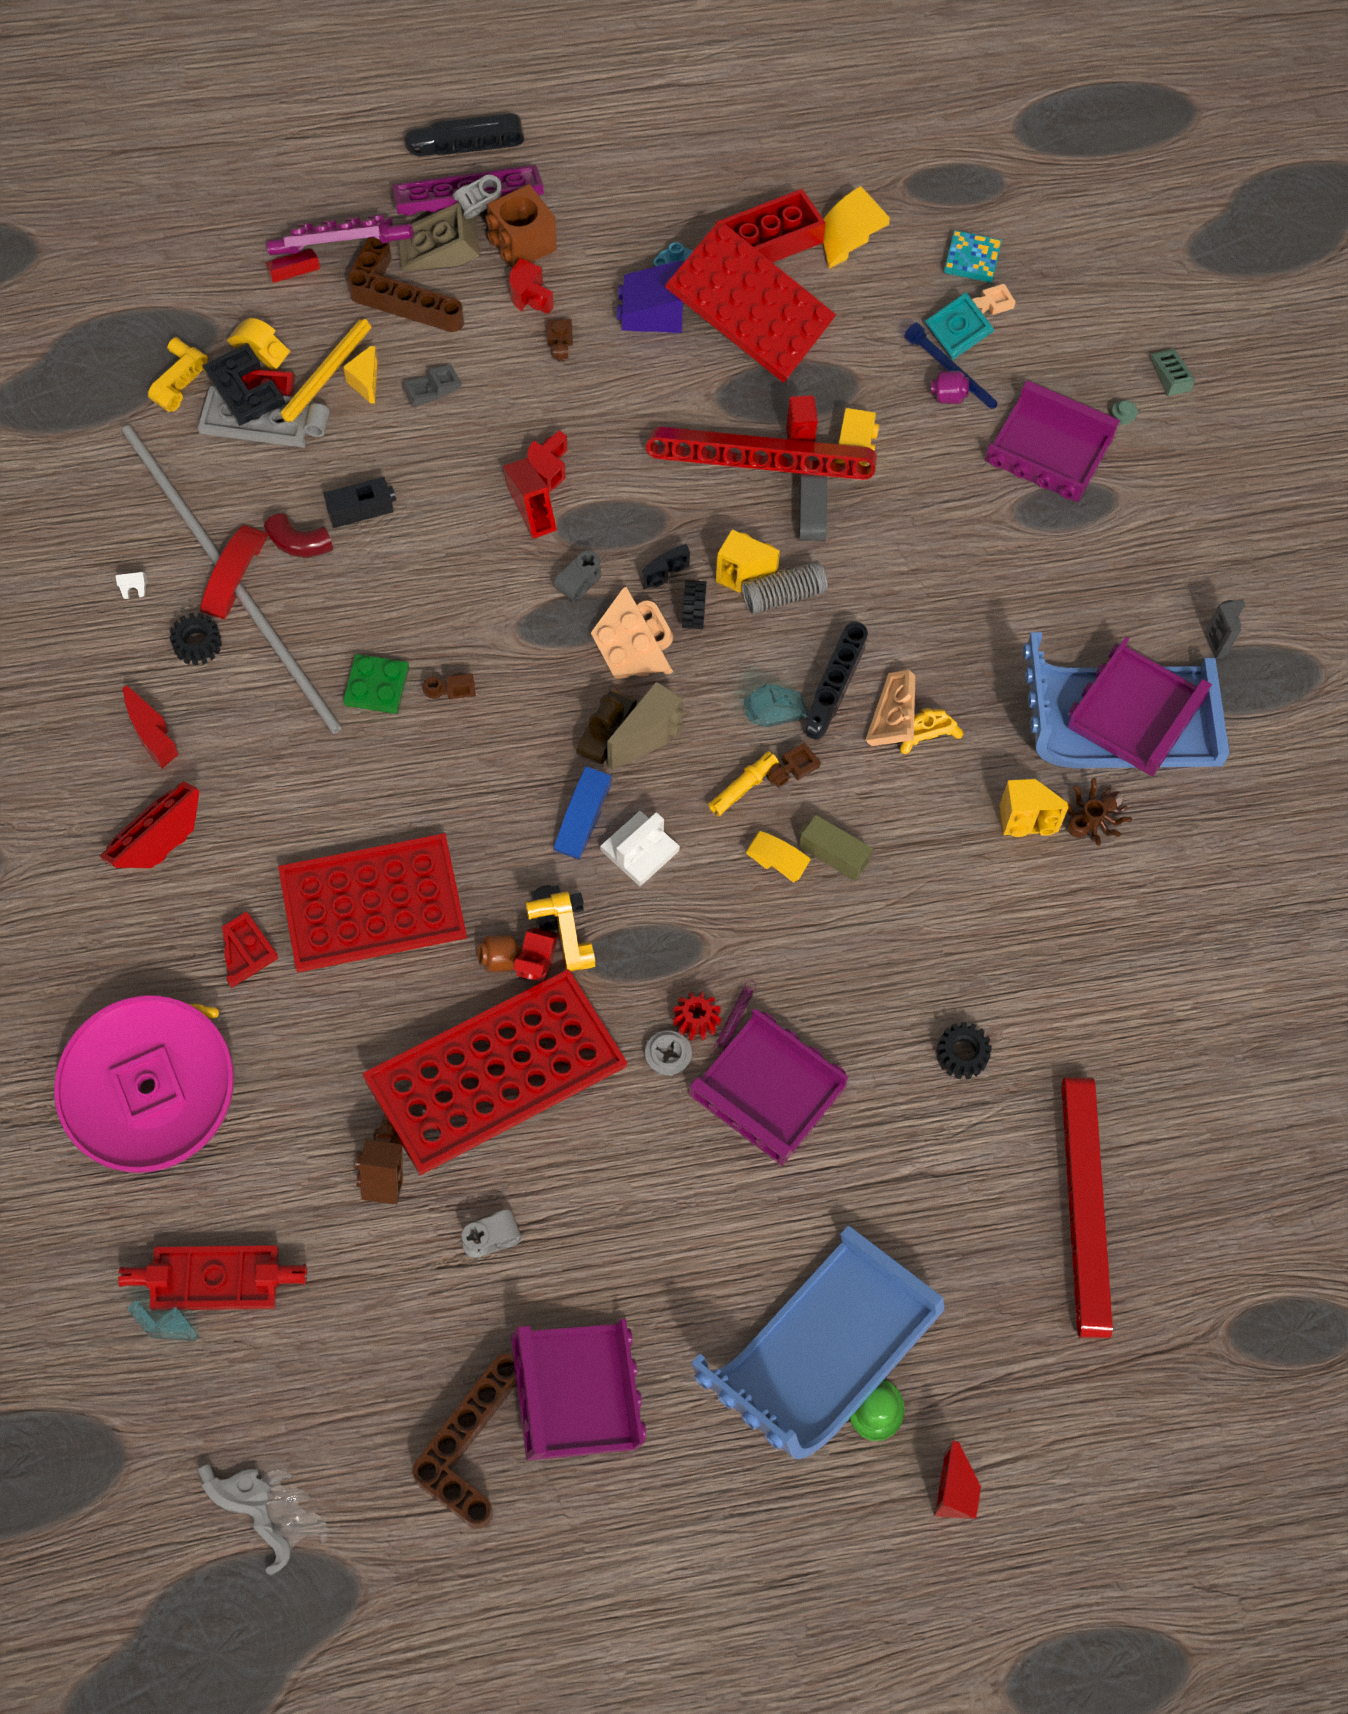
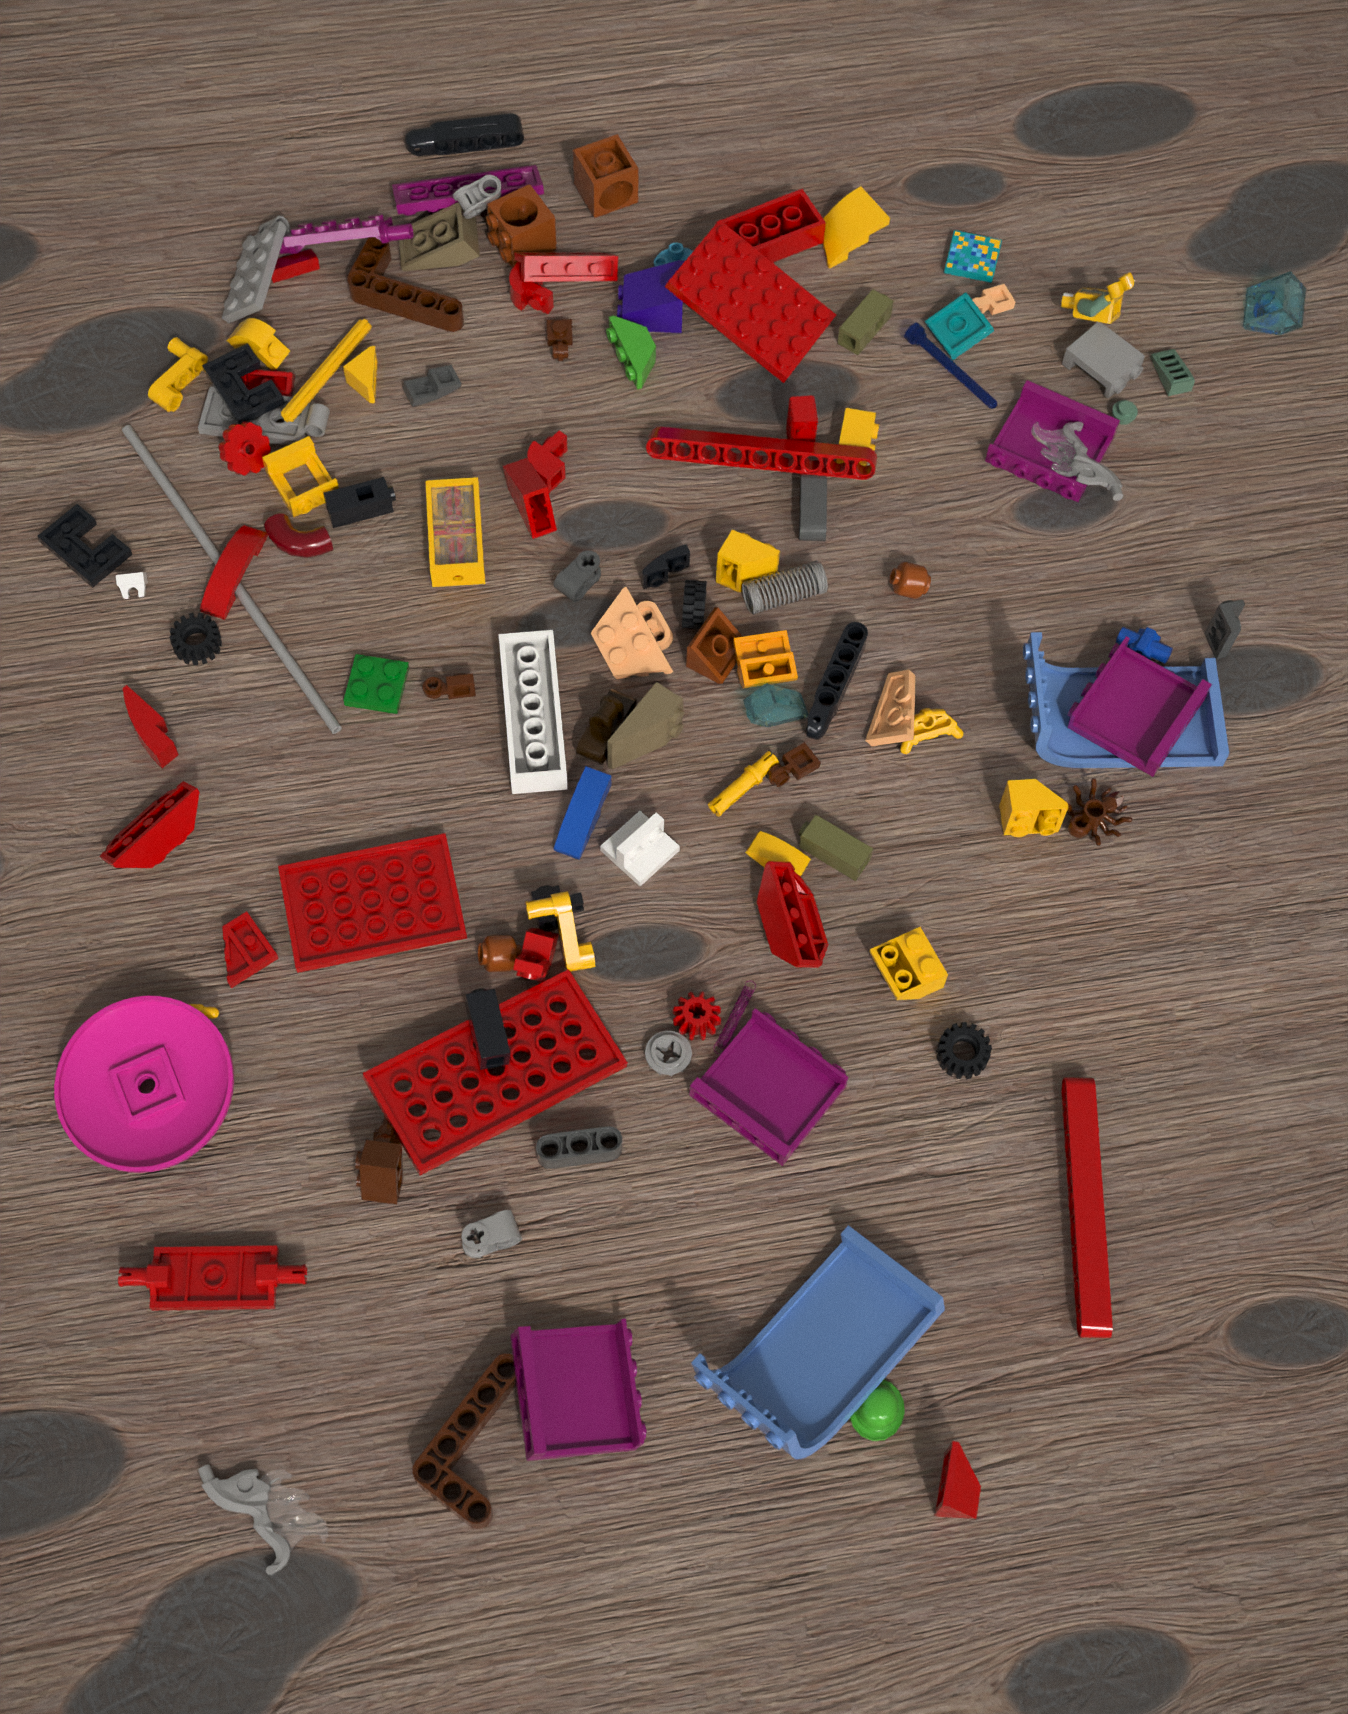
clear light blue slope [127,1300,199,1341] -> none
magenta head [931,370,969,404] -> none
none -> black plate [37,504,132,588]
none -> red plant [219,422,271,476]
none -> light grey hinge [222,216,290,323]
none -> yellow panel [262,436,339,517]
none -> brick [425,477,485,587]
none -> black brick [465,988,510,1070]
none -> white brick [499,630,567,794]
none -> fence [514,252,618,282]
none -> dark grey beam [536,1126,622,1169]
none -> dark orange brick [573,134,639,218]
none -> bright green slope [606,316,656,390]
none -> dark orange slope [686,607,743,684]
none -> light orange brick [733,630,798,689]
none -> red wedge [757,861,829,968]
none -> olive brick [837,289,894,355]
none -> yellow slope [869,927,948,1000]
none -> dark orange head [889,562,931,599]
none -> piece [1031,422,1123,501]
none -> torso [1061,272,1134,324]
none -> light grey panel [1062,322,1145,399]
none -> blue axle [1116,627,1173,664]
none -> clear light blue slope [1243,271,1306,335]

